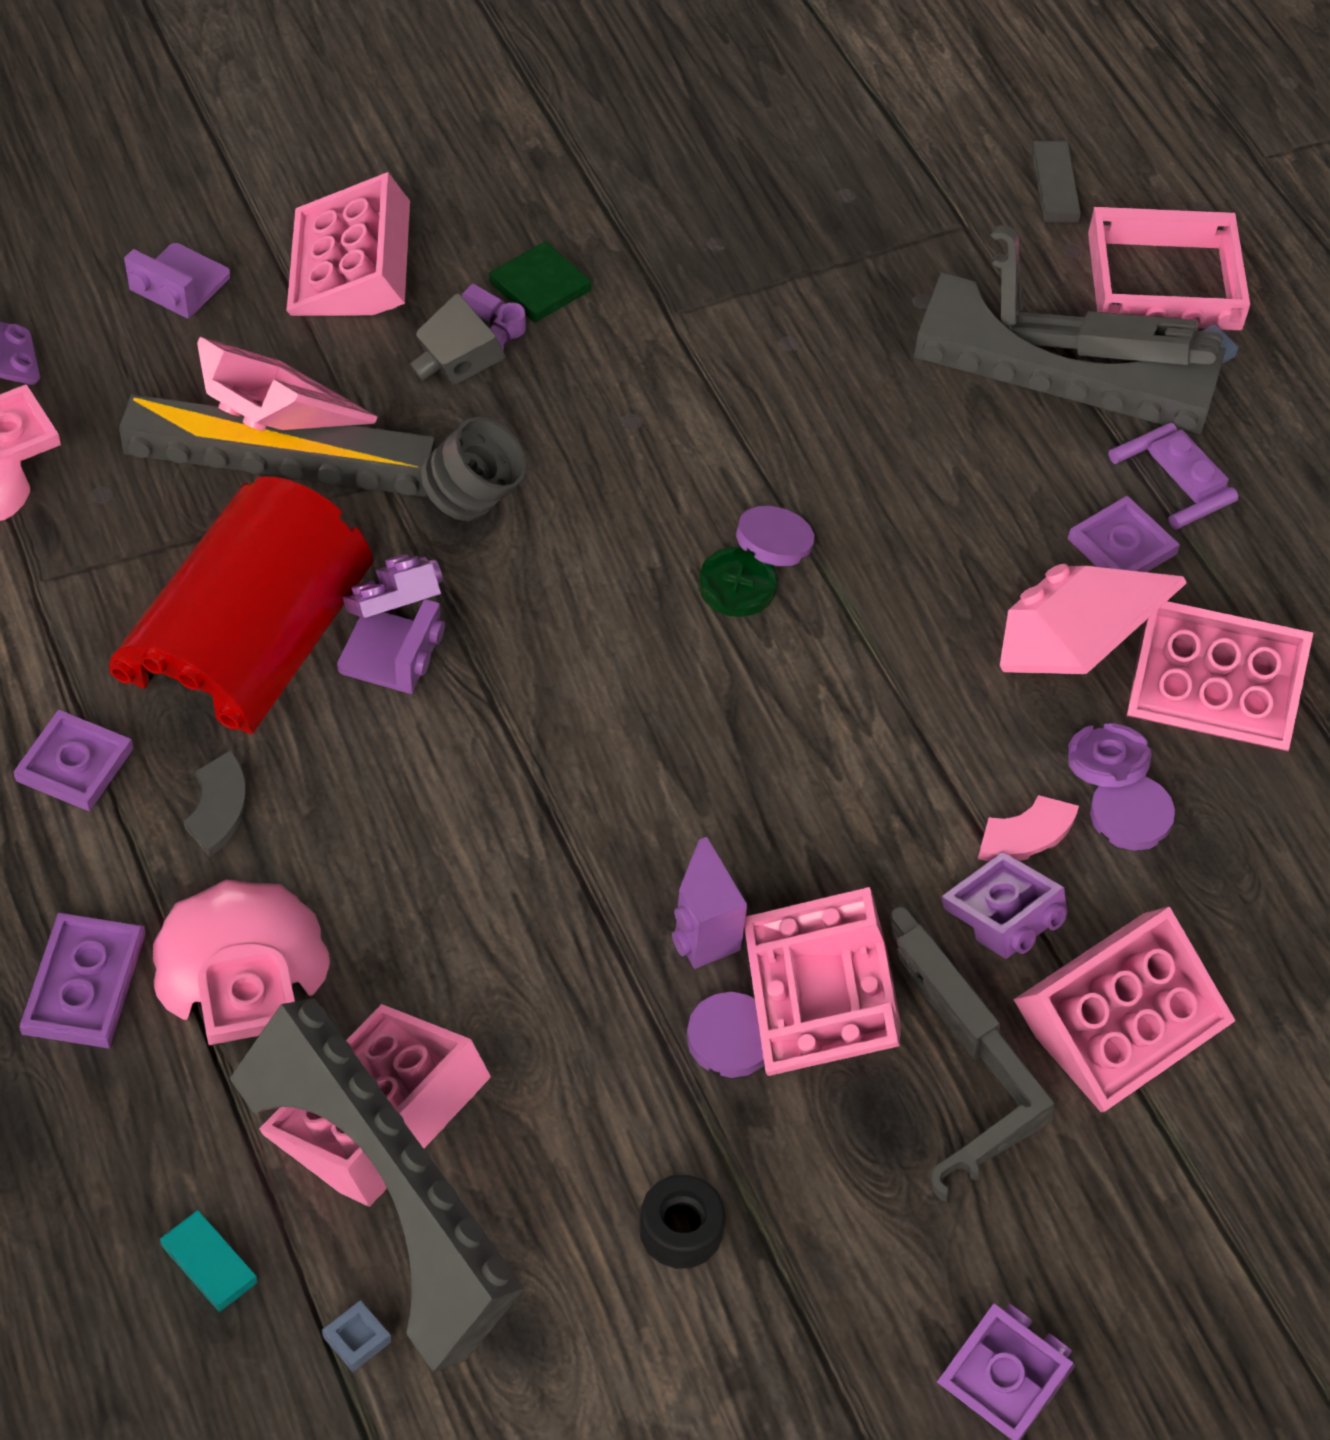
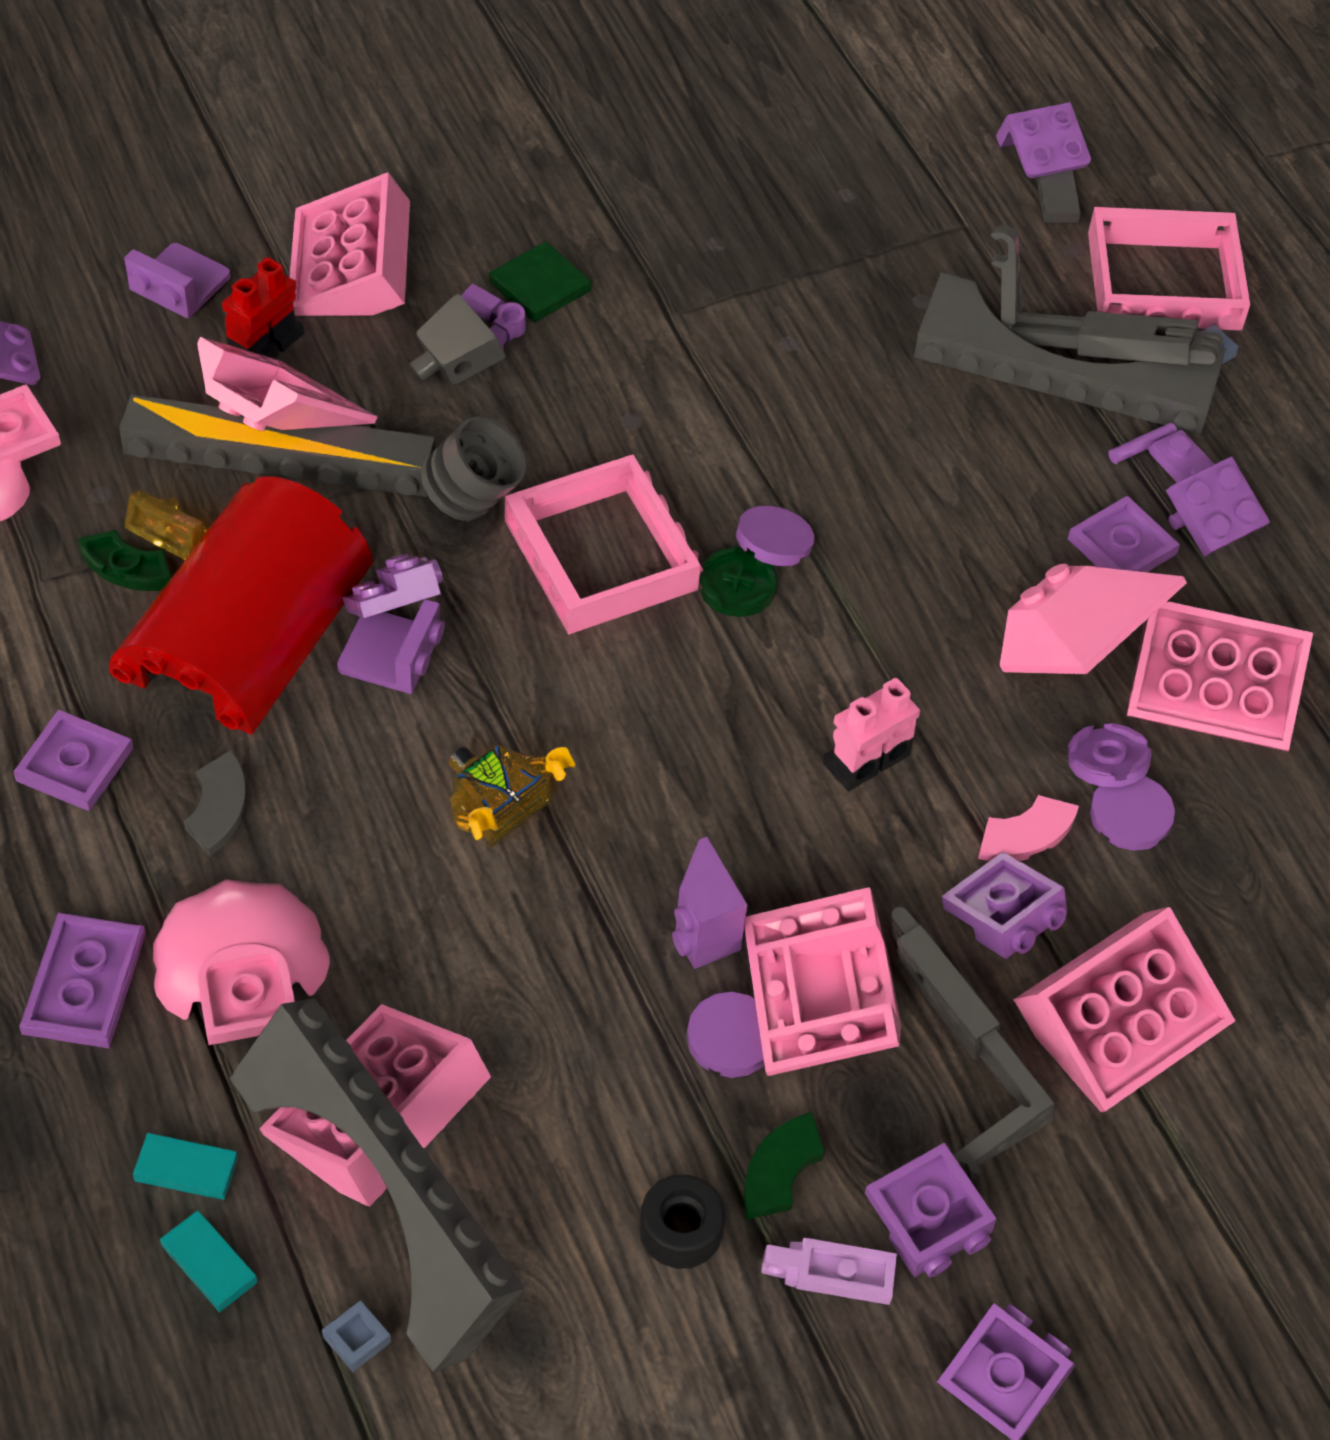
none -> dark green tile [77,530,172,591]
none -> clear yellow tile [124,489,206,560]
none -> teal tile [133,1133,238,1200]
none -> red hips [222,257,304,359]
none -> torso [449,746,576,848]
none -> bright pink window [505,454,703,635]
none -> dark green tile [743,1112,824,1220]
none -> lavender hinge [761,1238,897,1305]
none -> bright pink hips [823,678,920,792]
none -> medium lavender plate [865,1143,996,1278]
none -> medium lavender bracket [996,102,1091,178]
none -> medium lavender plate [1166,456,1270,557]

